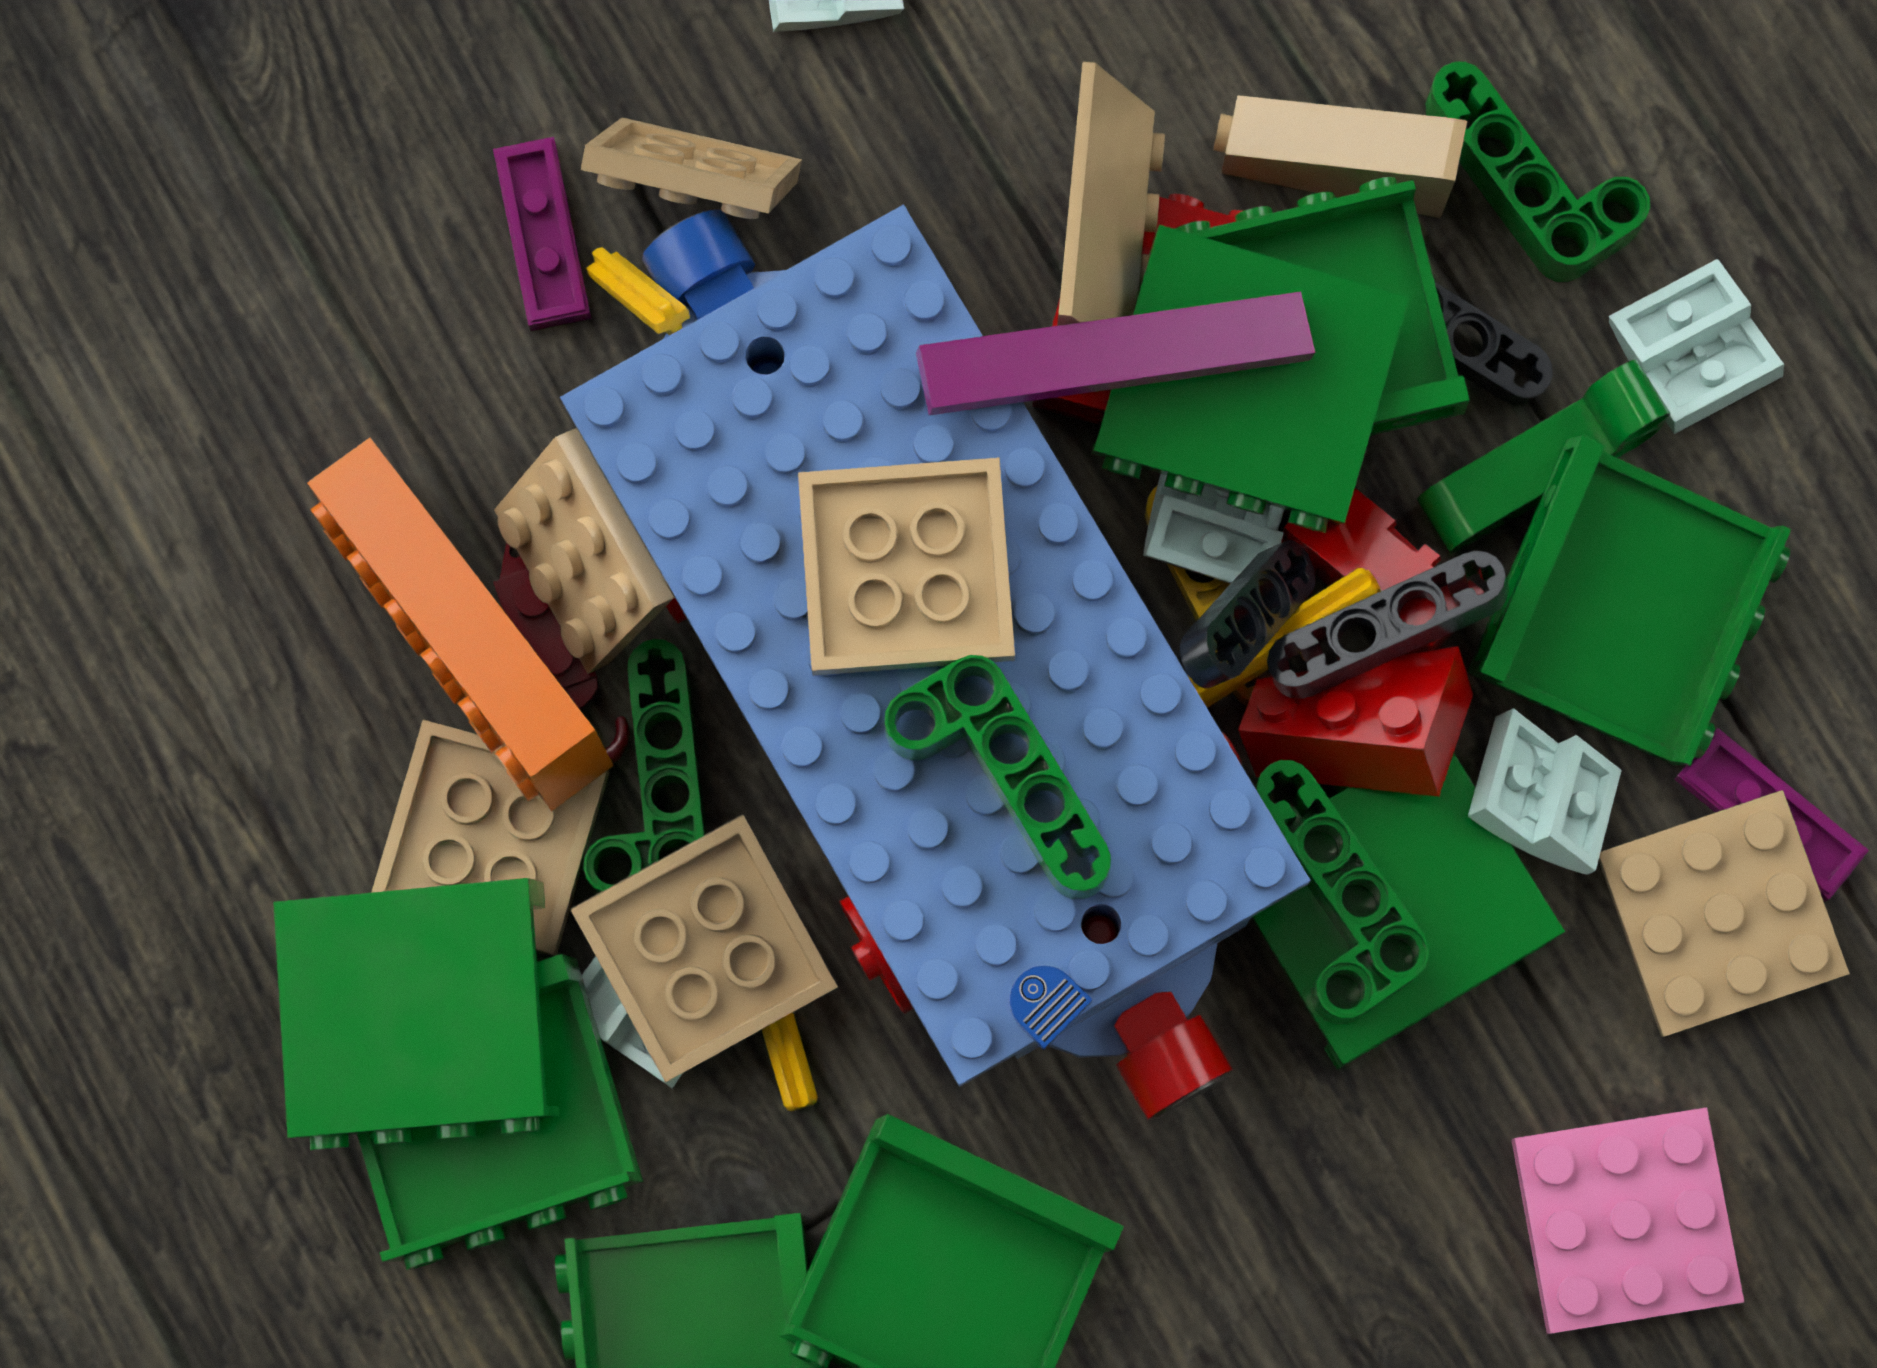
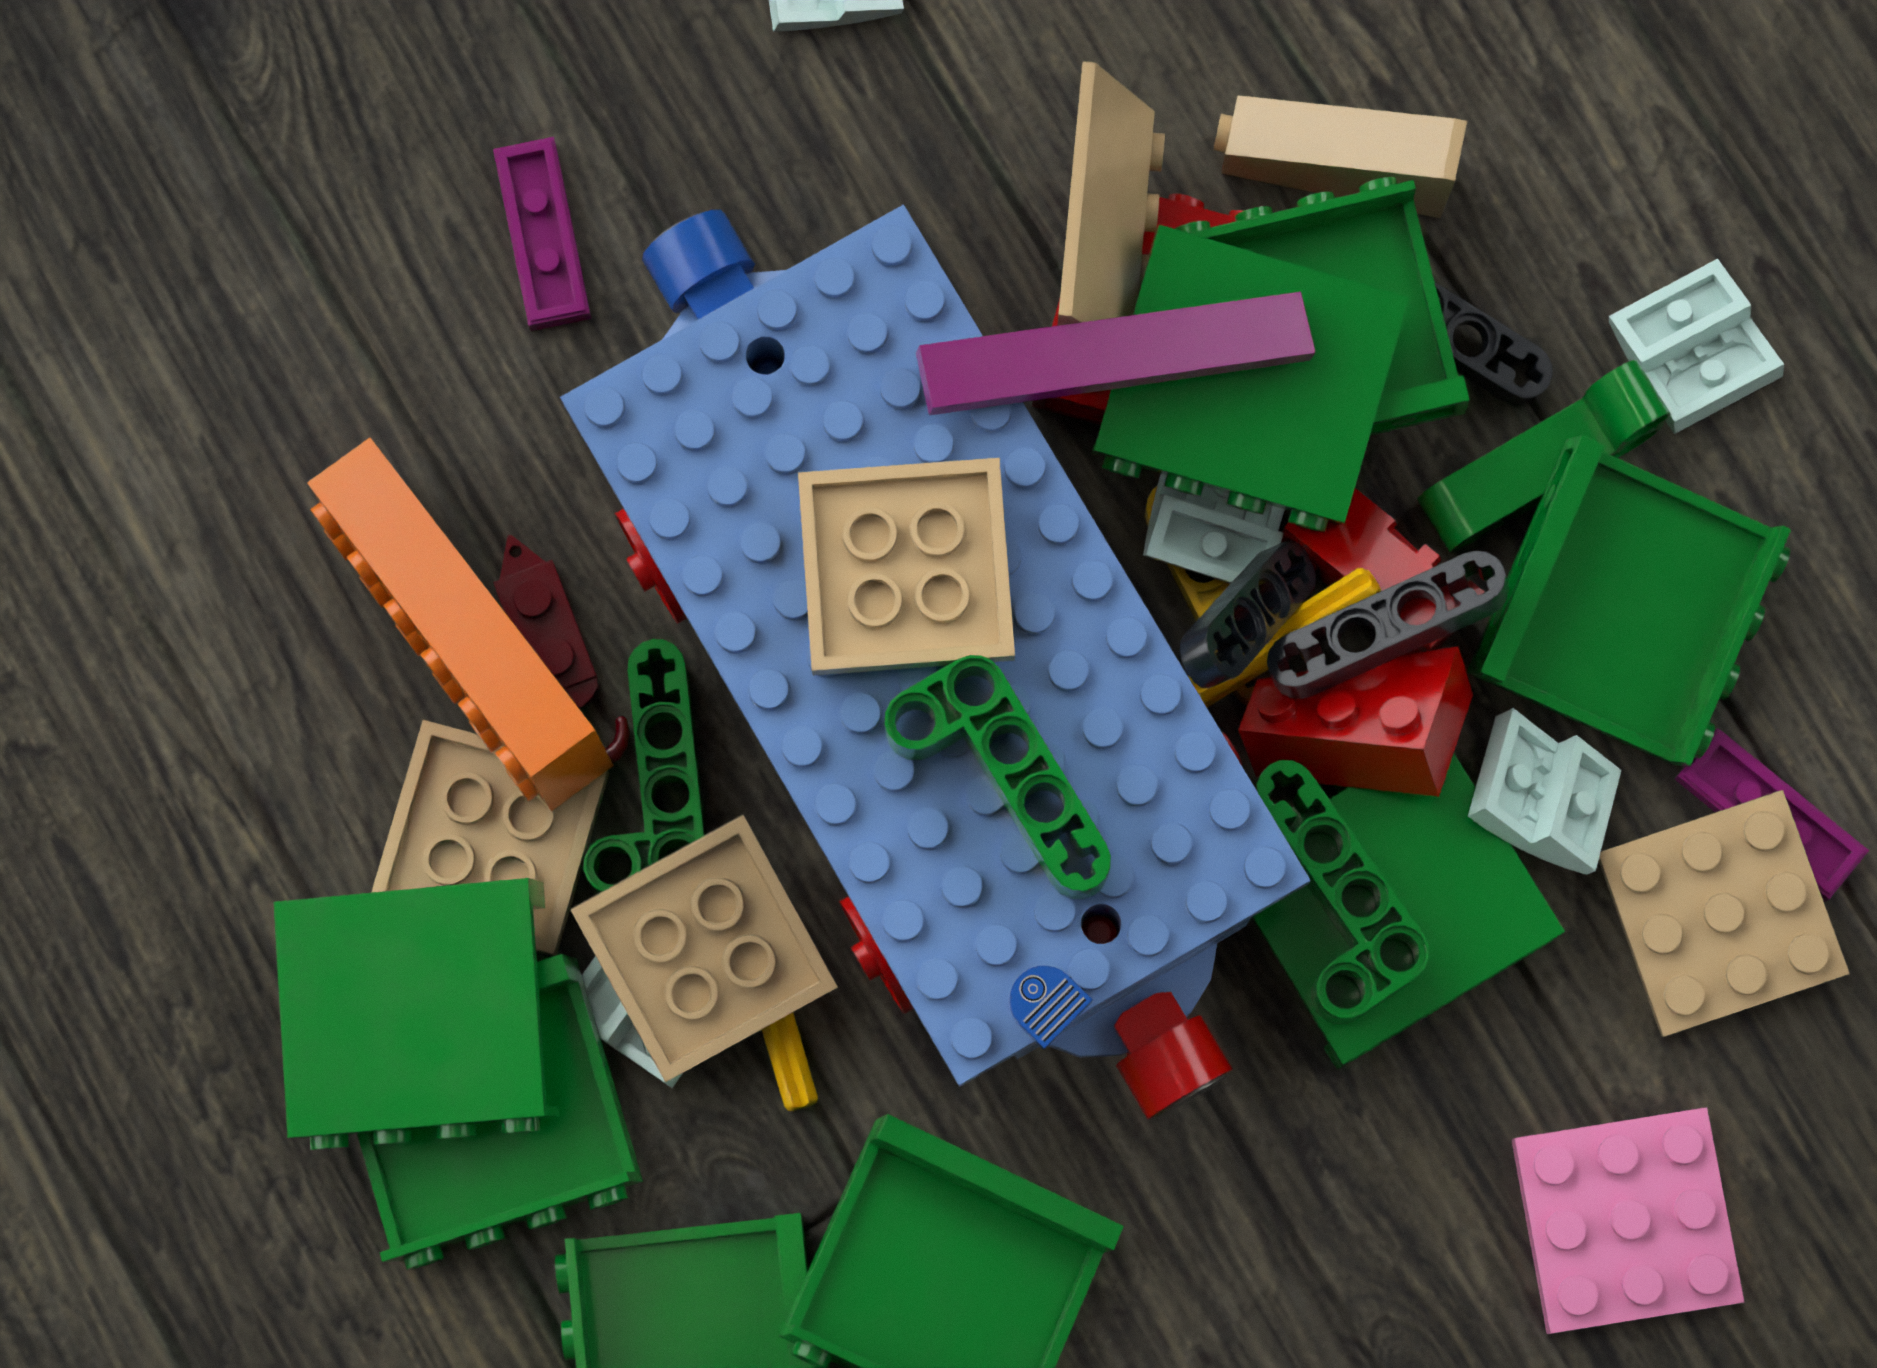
tan plate [494,428,675,674] -> none
tan plate [581,118,802,219] -> none
yellow axle [586,247,690,336] -> none
green beam [1425,62,1650,282] -> none

